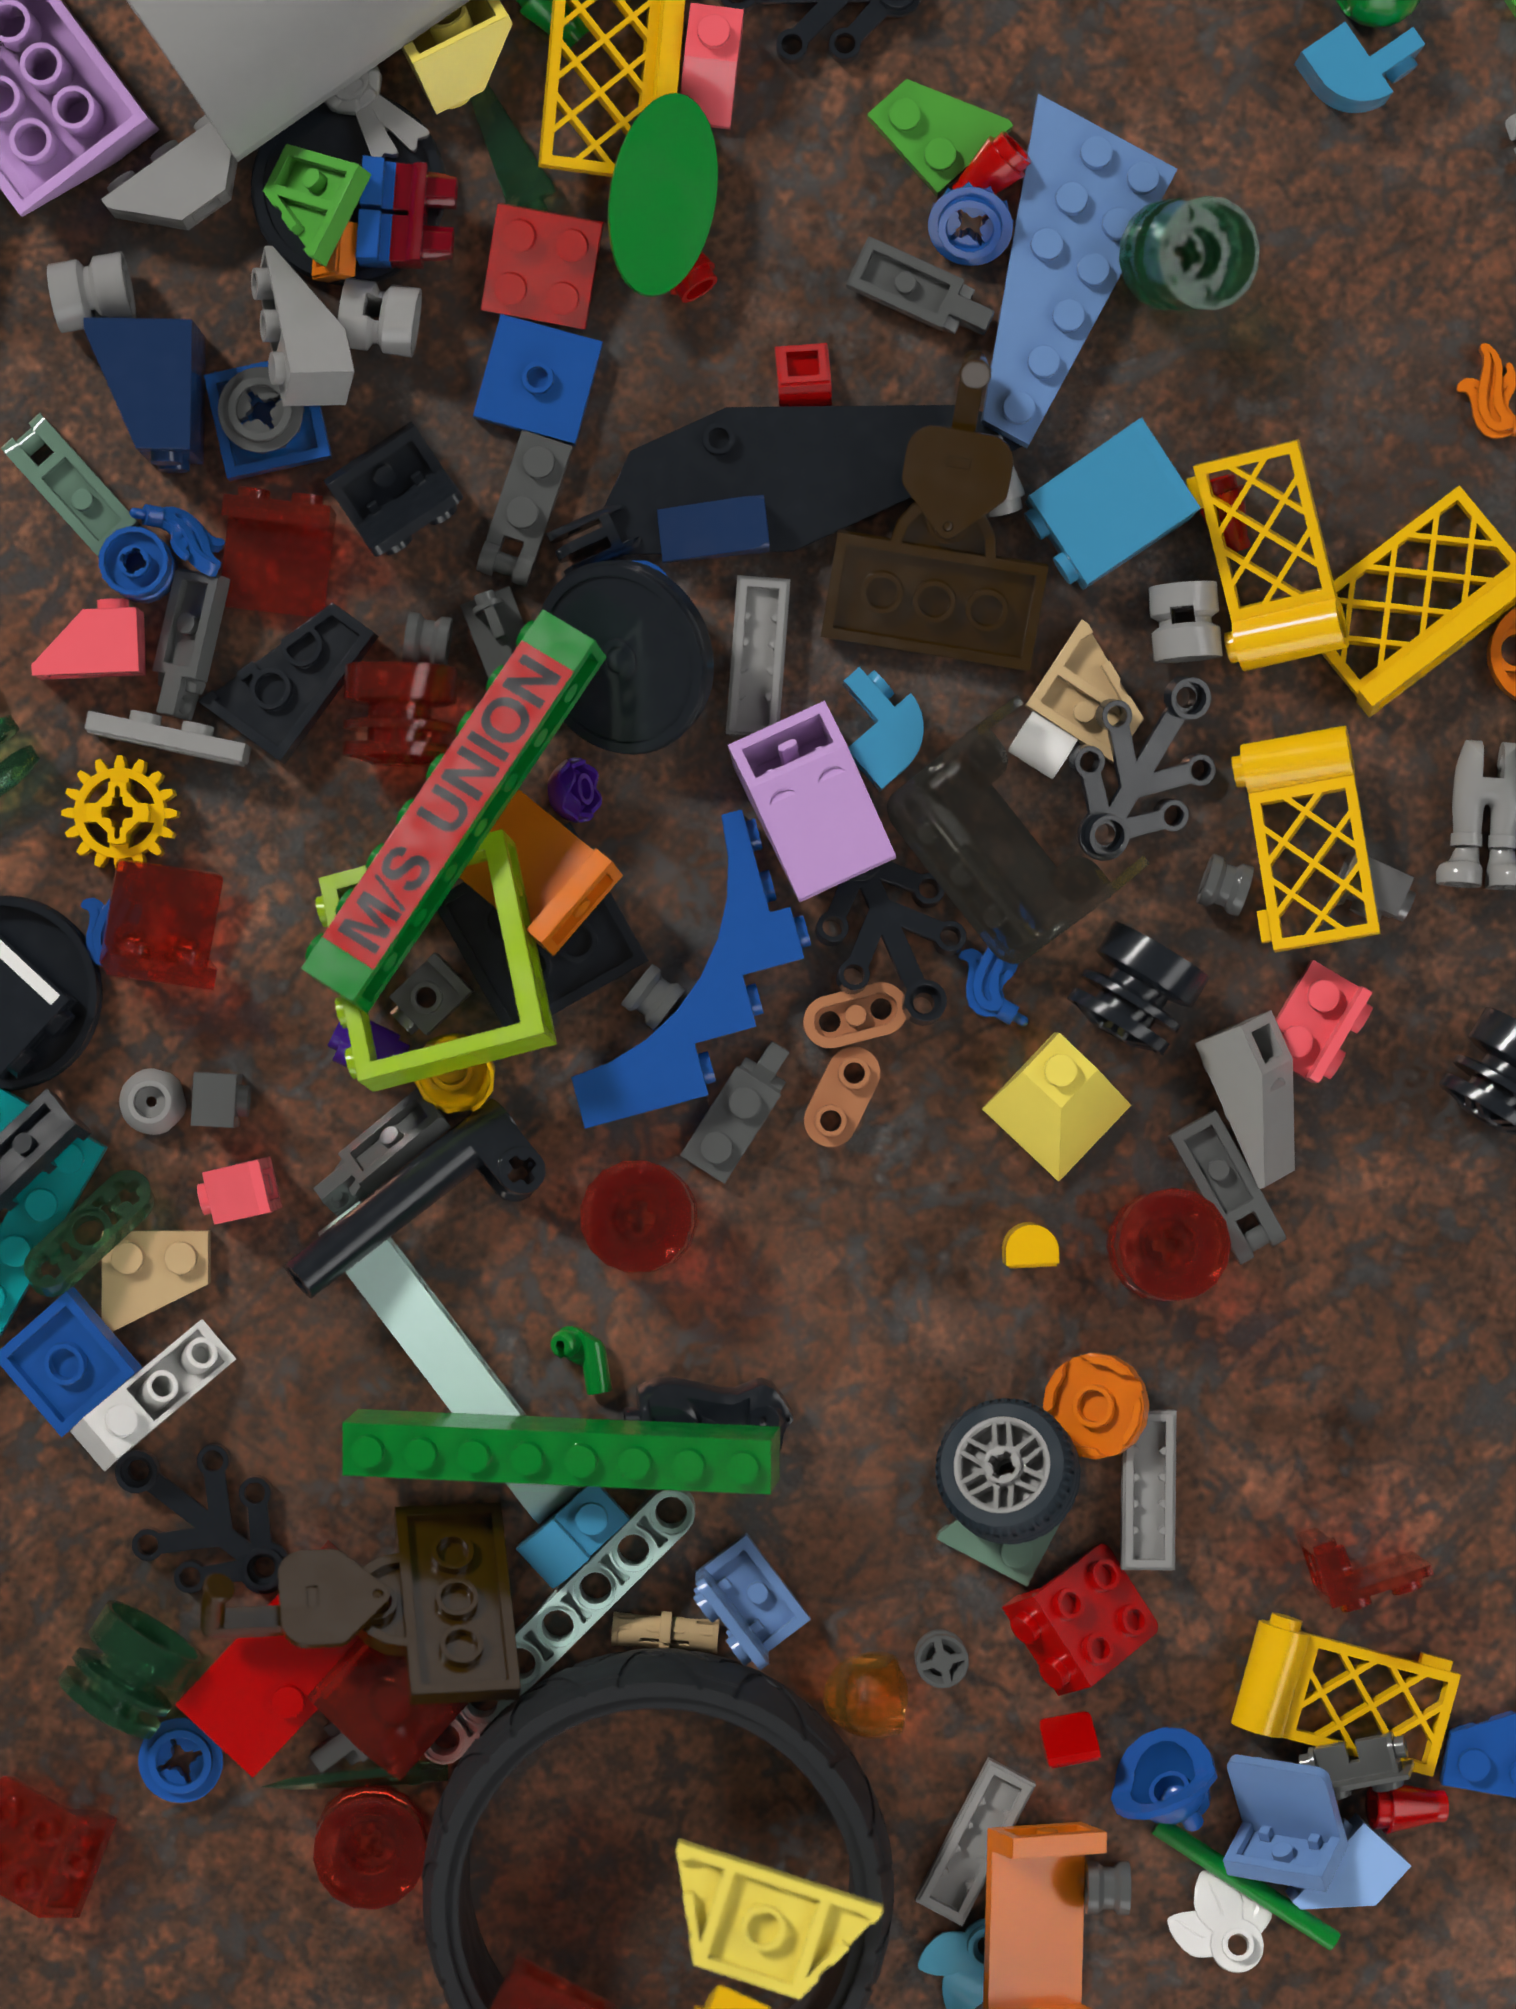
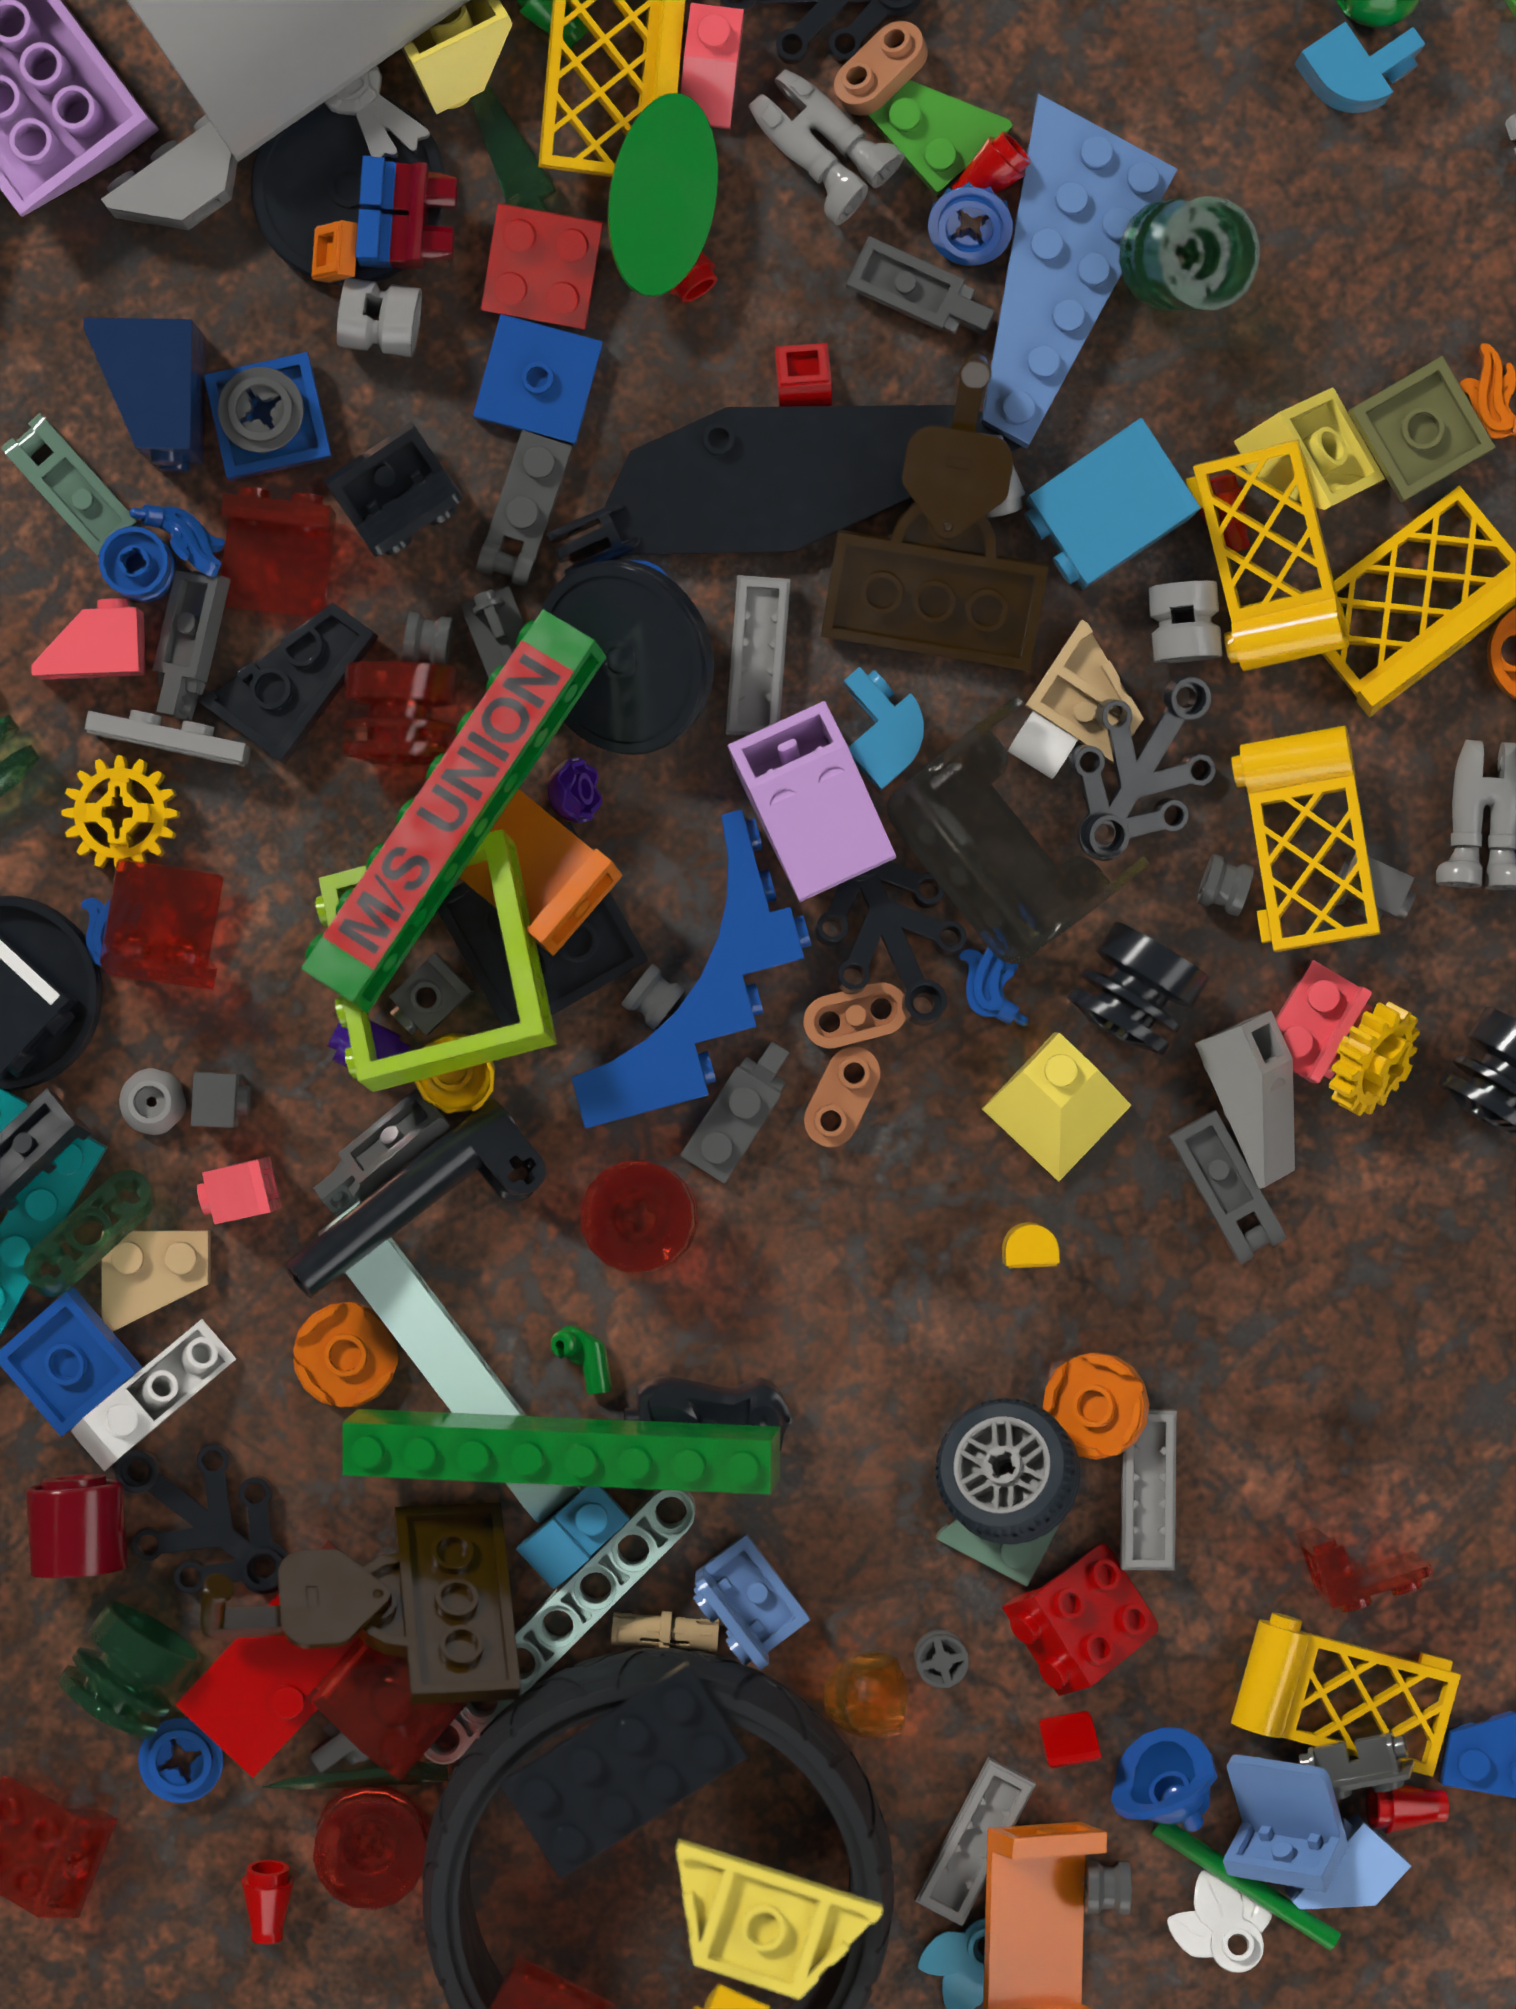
light grey wheel [47,251,136,333] -> none
light grey slope [251,246,354,406] -> none
bright green wing [263,144,372,267] -> none
dark blue slope [657,495,770,563] -> none
clear red wheel [1106,1188,1231,1302] -> none
none -> dark red piece [26,1474,128,1578]
none -> red cone [241,1860,294,1945]
none -> orange tile [293,1301,400,1407]
none -> black plate [500,1661,748,1879]
none -> light grey piece [748,69,905,225]
none -> nougat plate [834,21,928,116]
none -> light yellow slope [1234,387,1385,510]
none -> yellow gear [1329,1001,1420,1116]
none -> olive plate [1348,356,1496,503]

